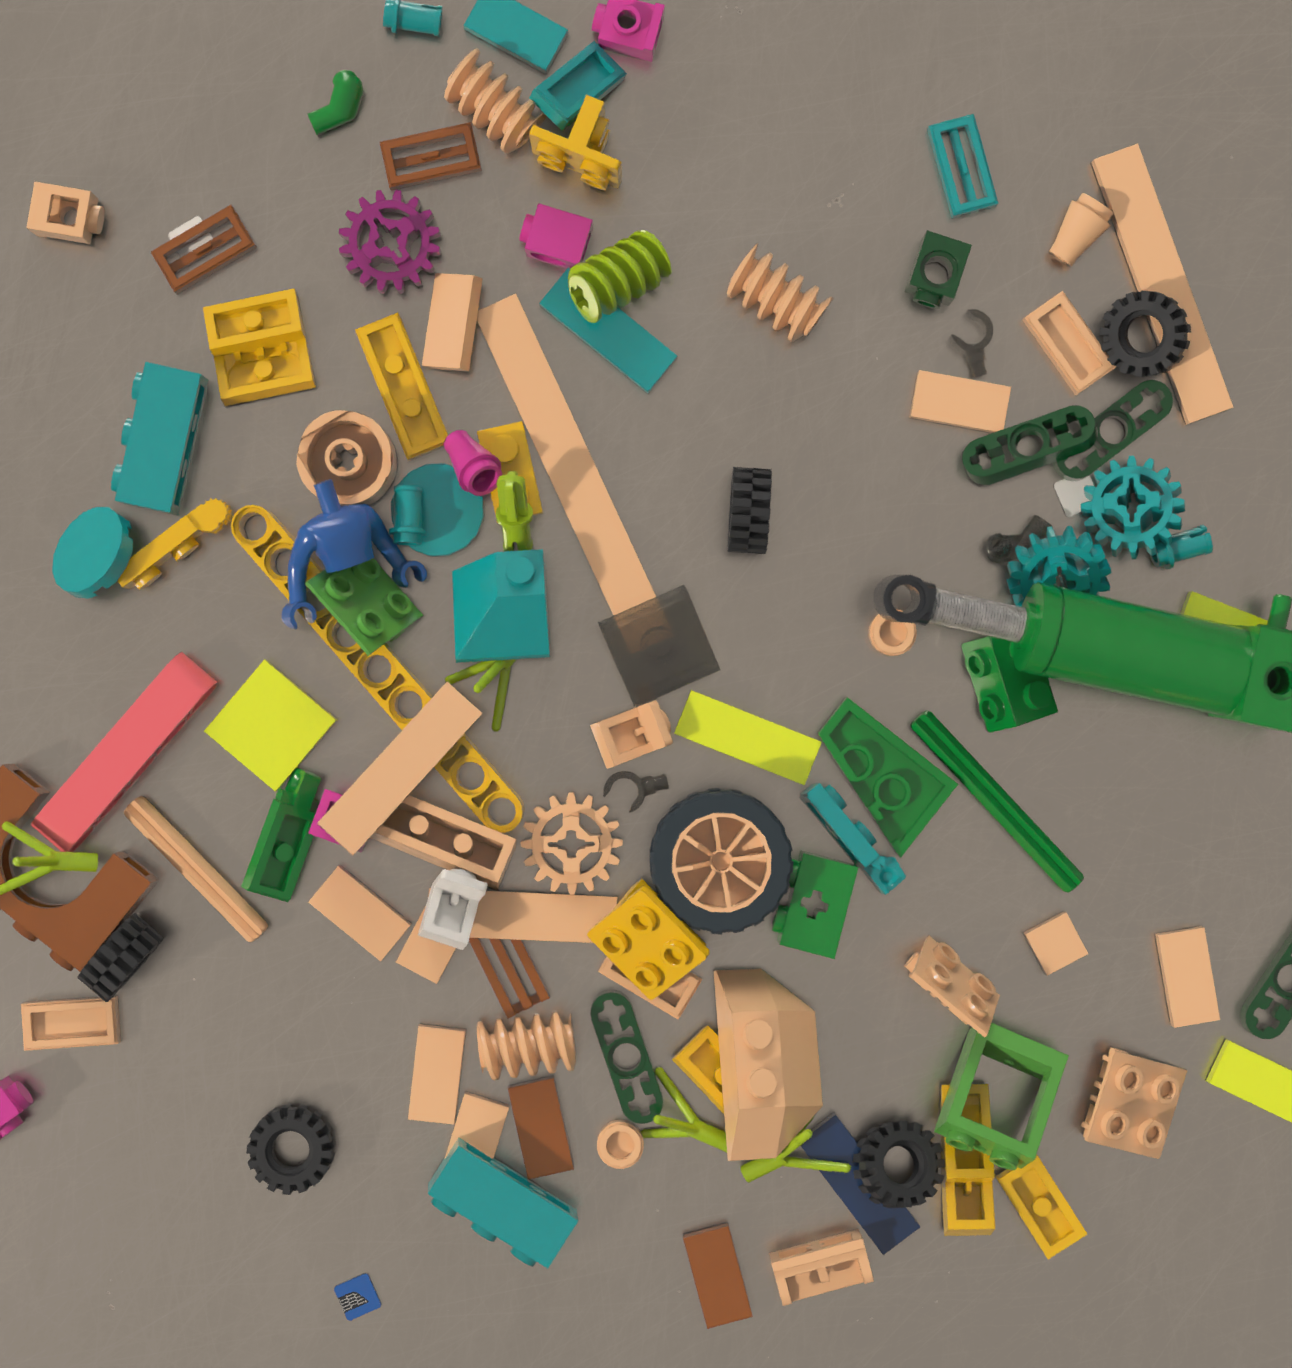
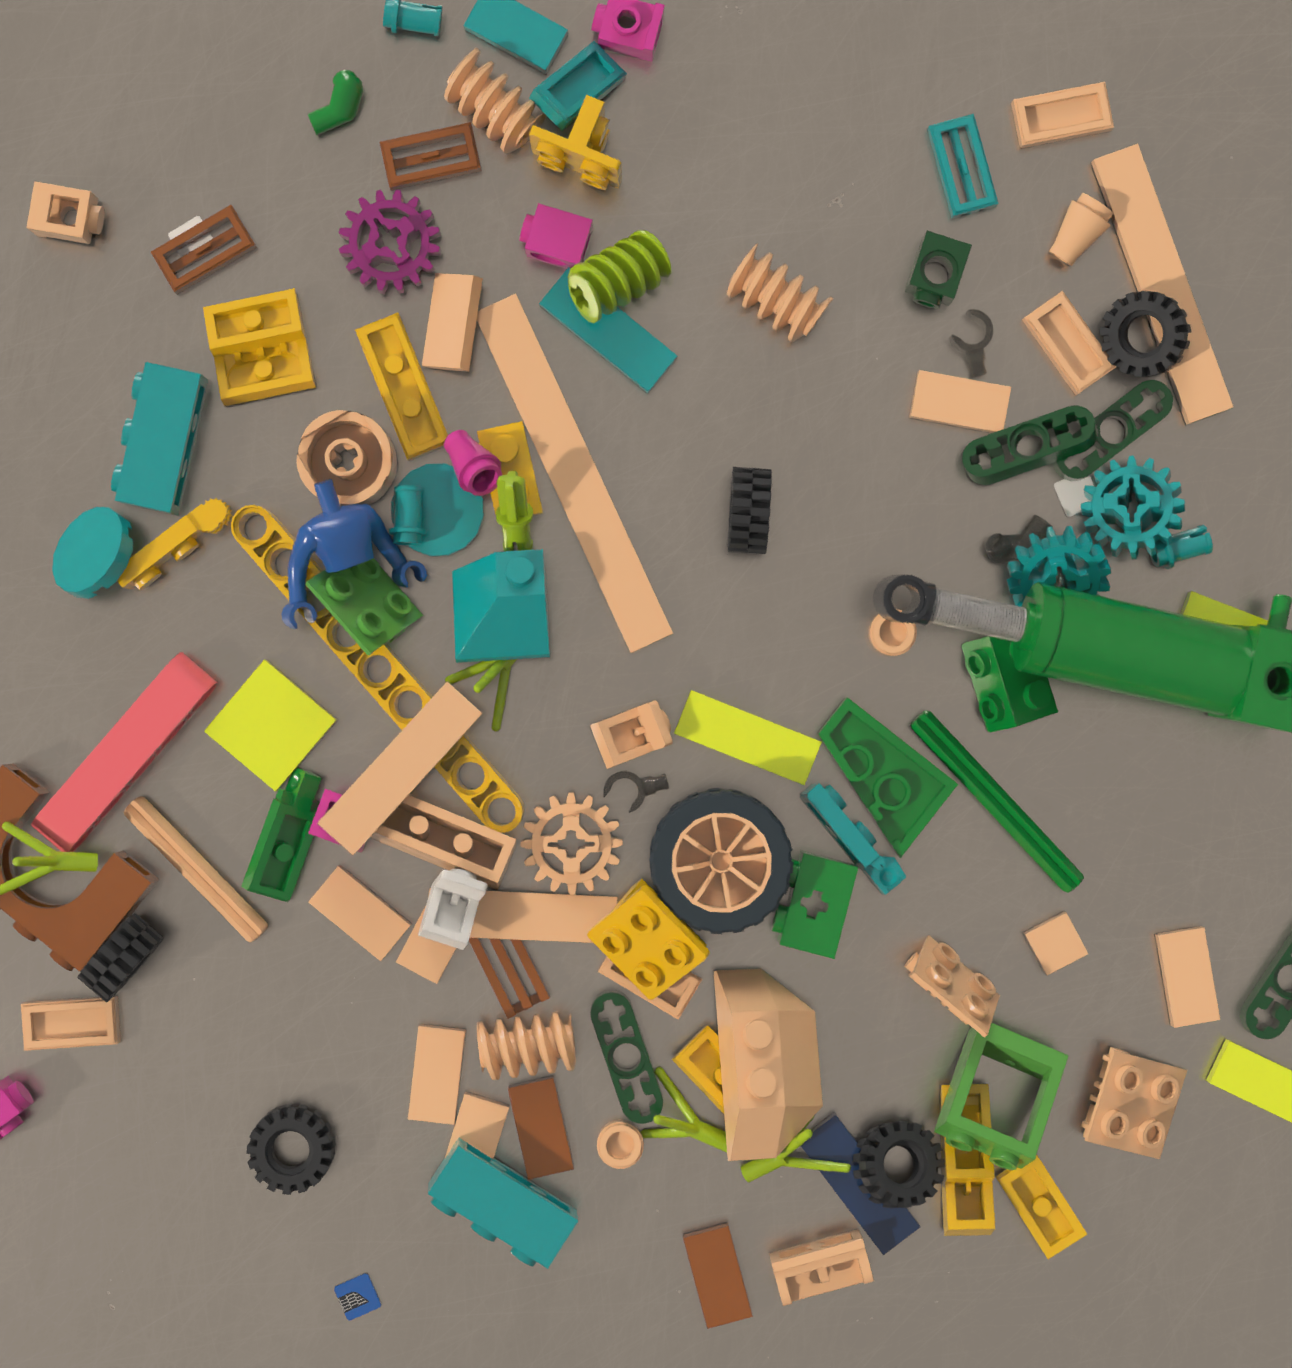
clear smoke tile [598,585,721,707] -> none
none -> light nougat tile [1011,82,1114,149]

